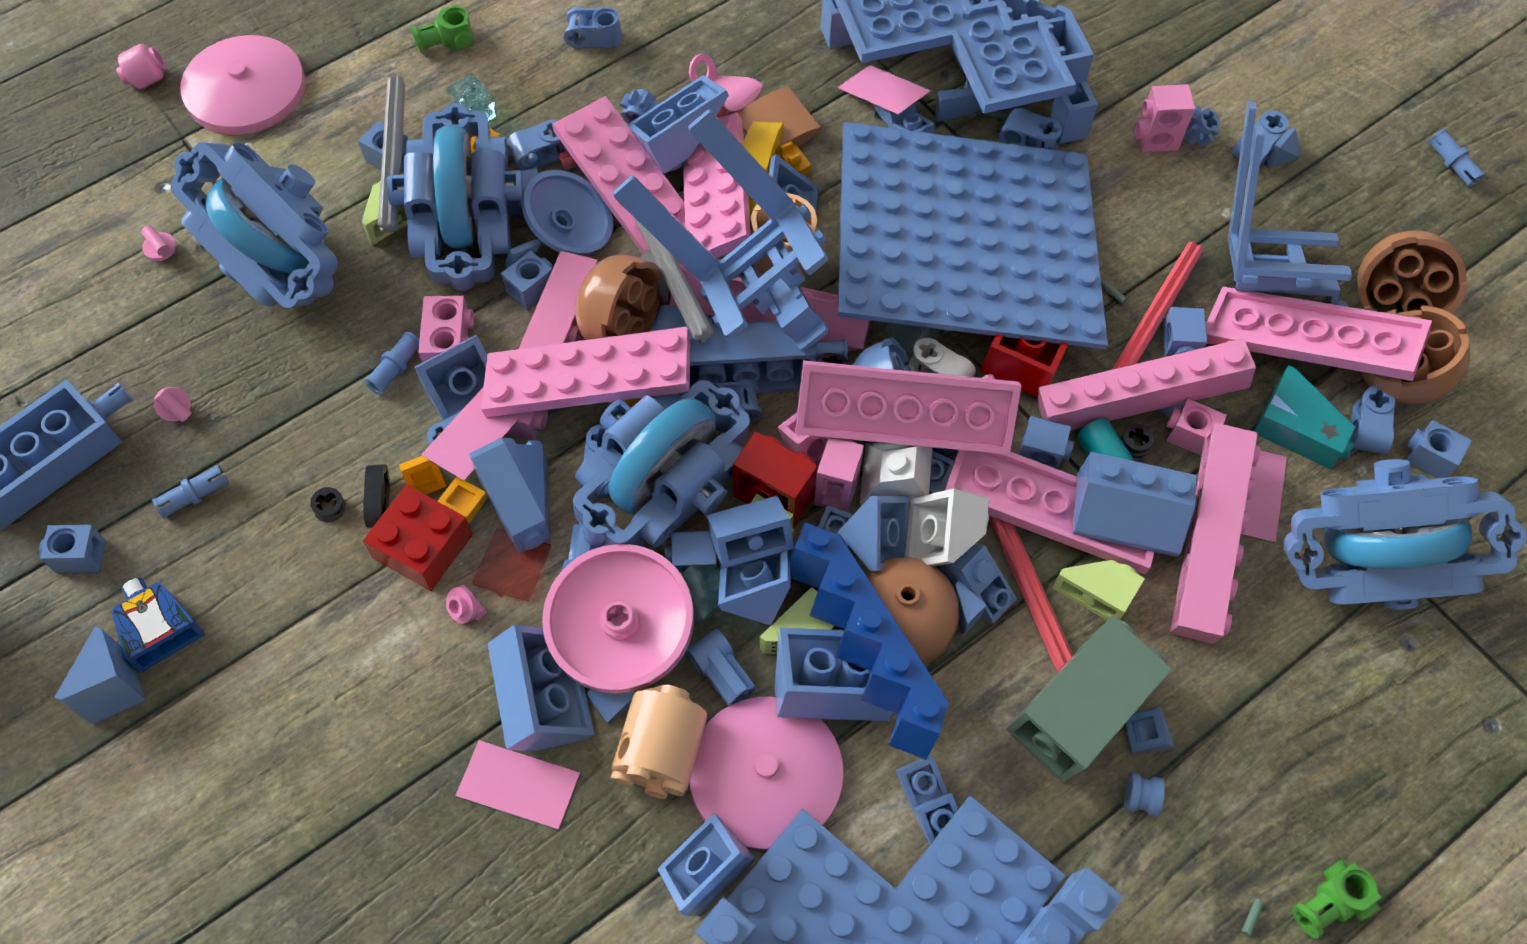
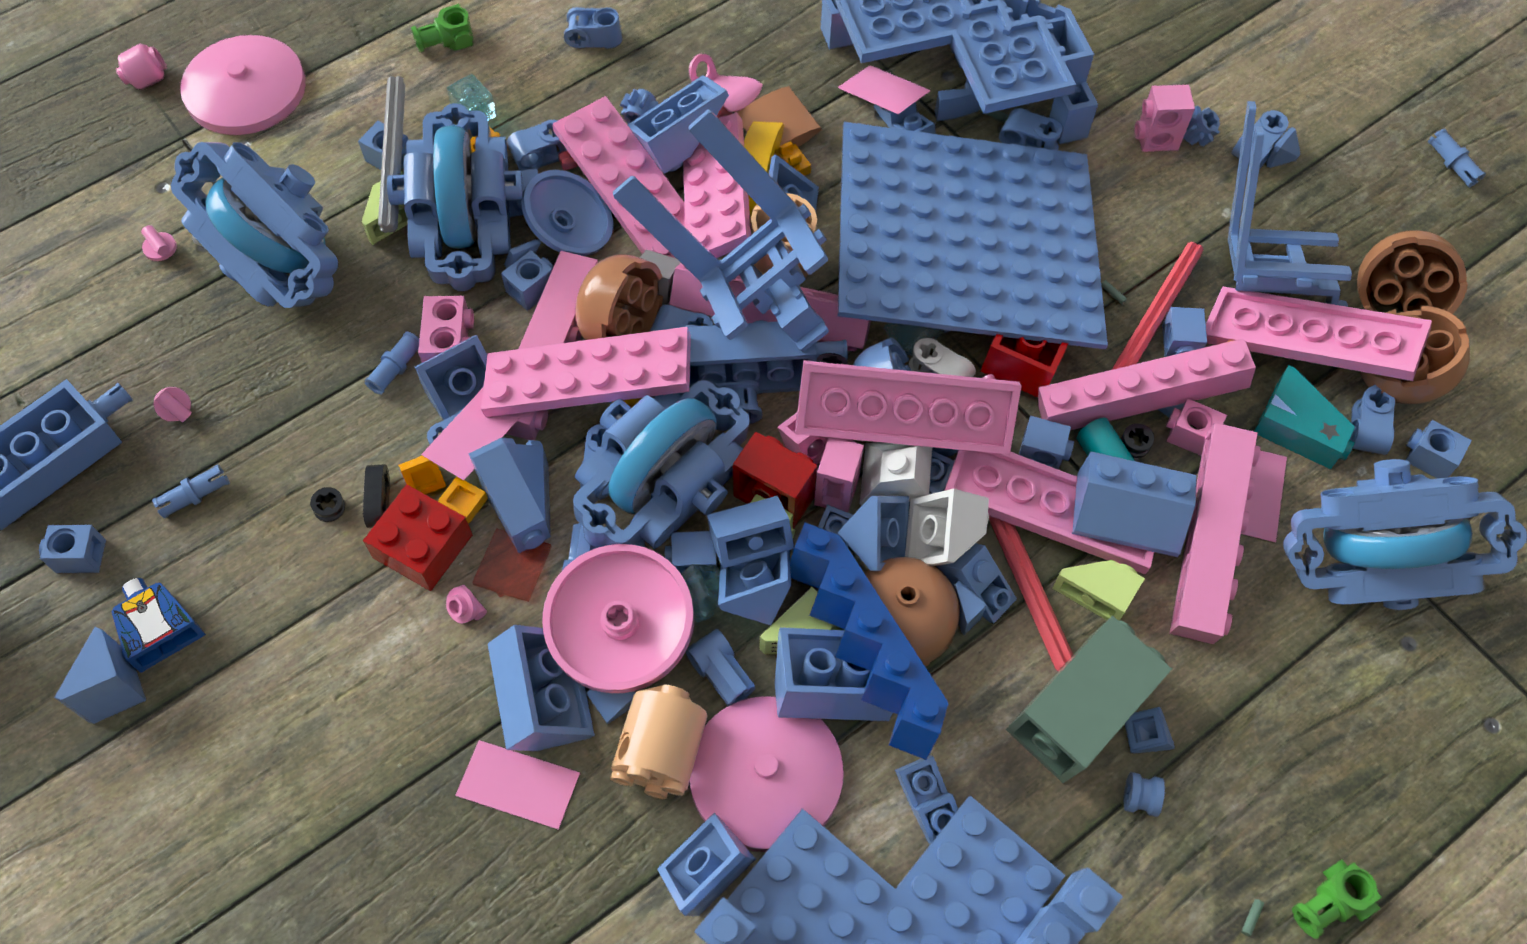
light grey axle [634,218,713,343] -> none

